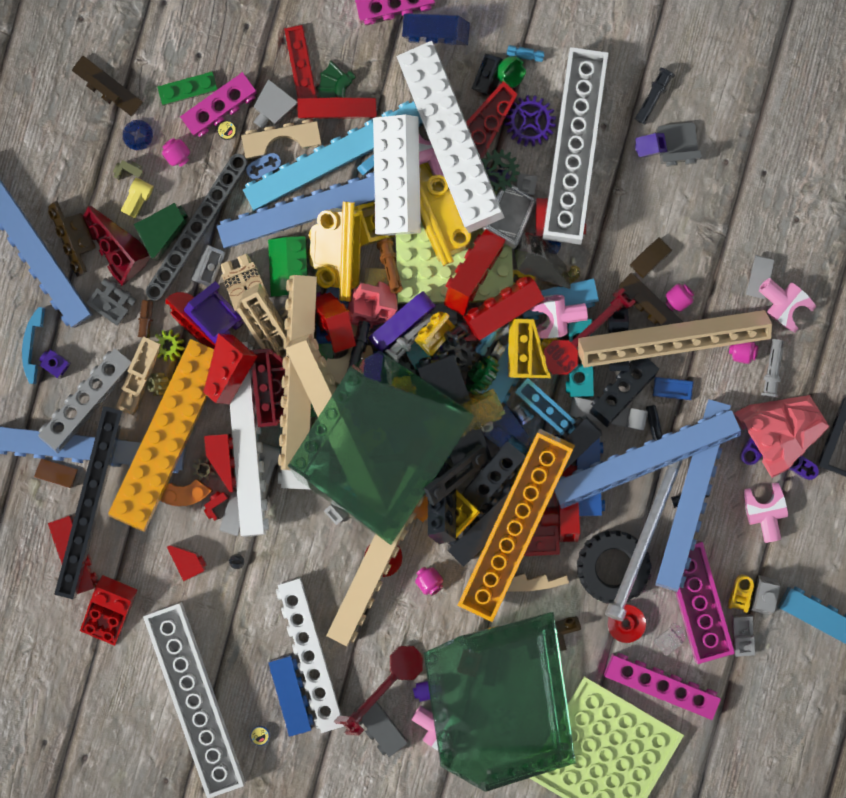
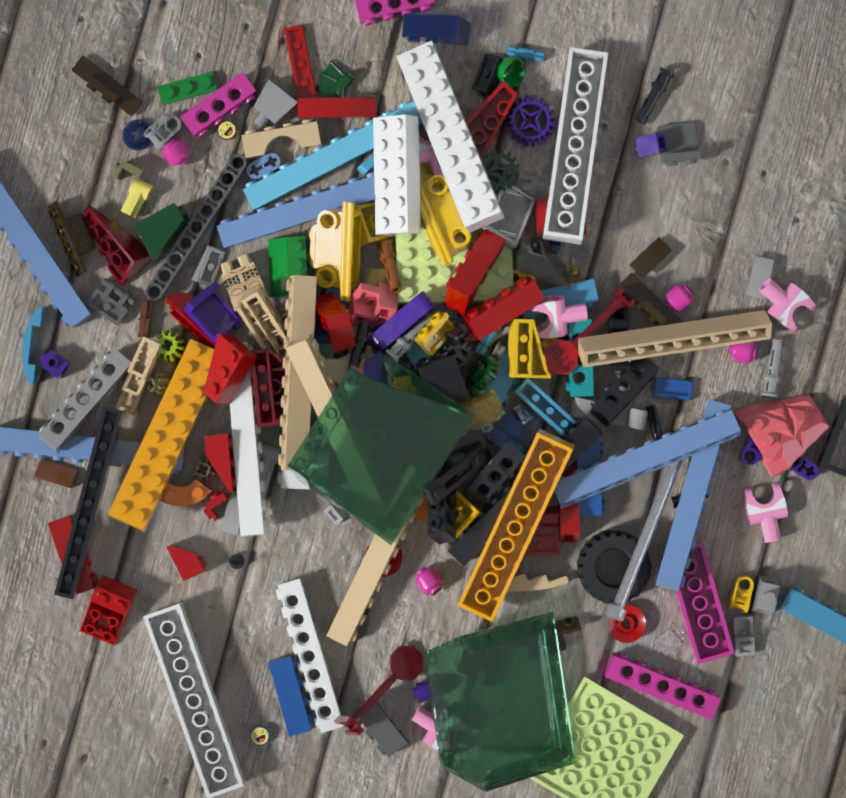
none -> light grey piece [143,113,181,149]

